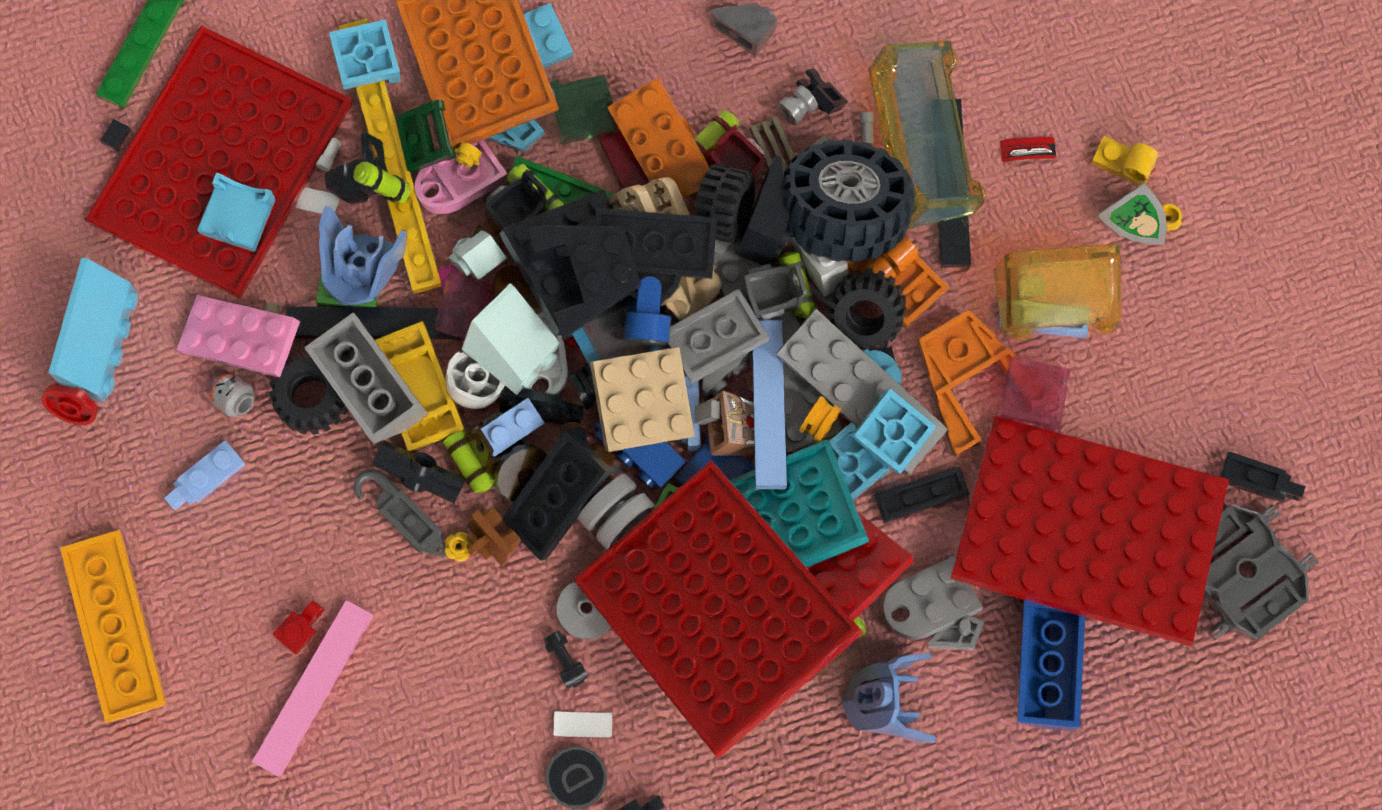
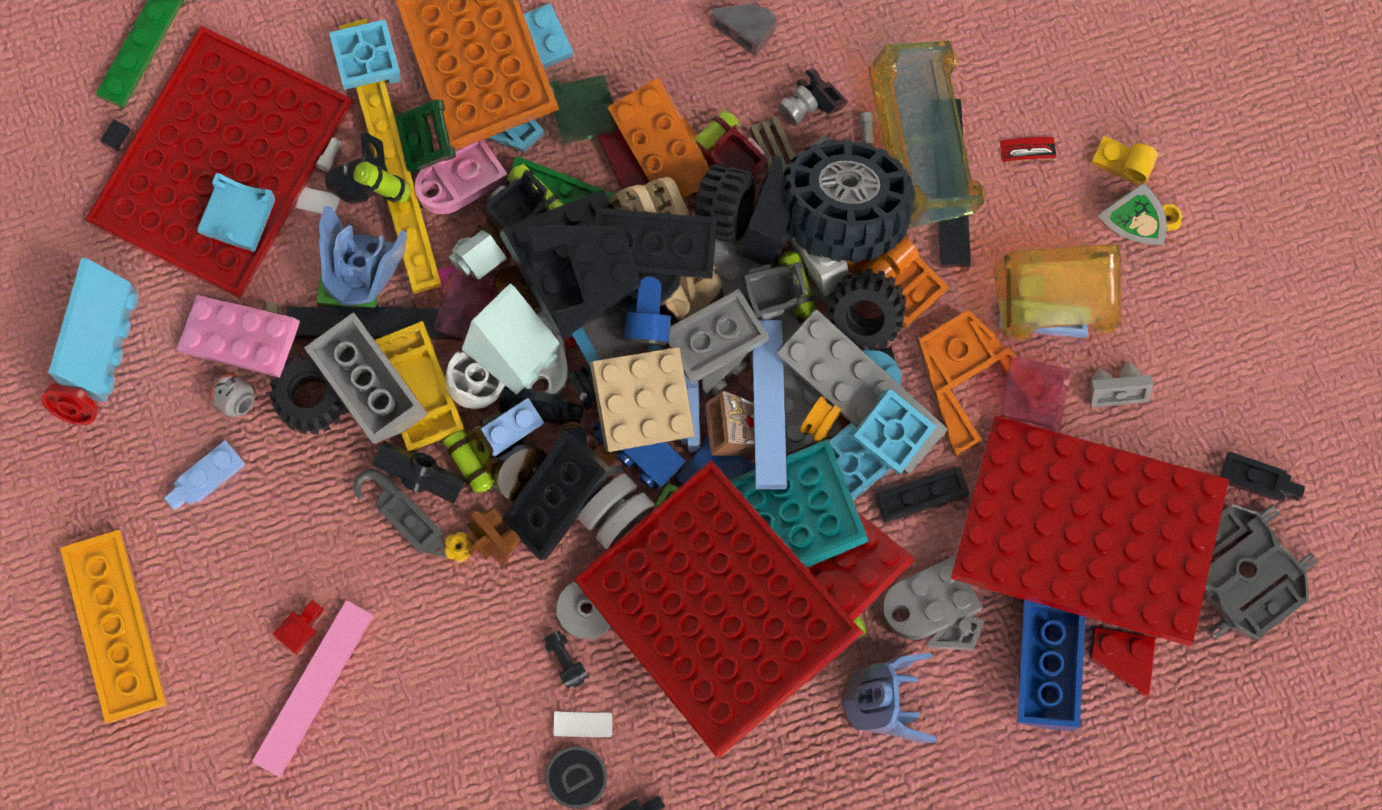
yellow plate [455,142,482,168] -> none
light grey piece [695,400,720,425] -> none
none -> light grey tile [1088,361,1153,408]
none -> red wing [1090,628,1156,697]

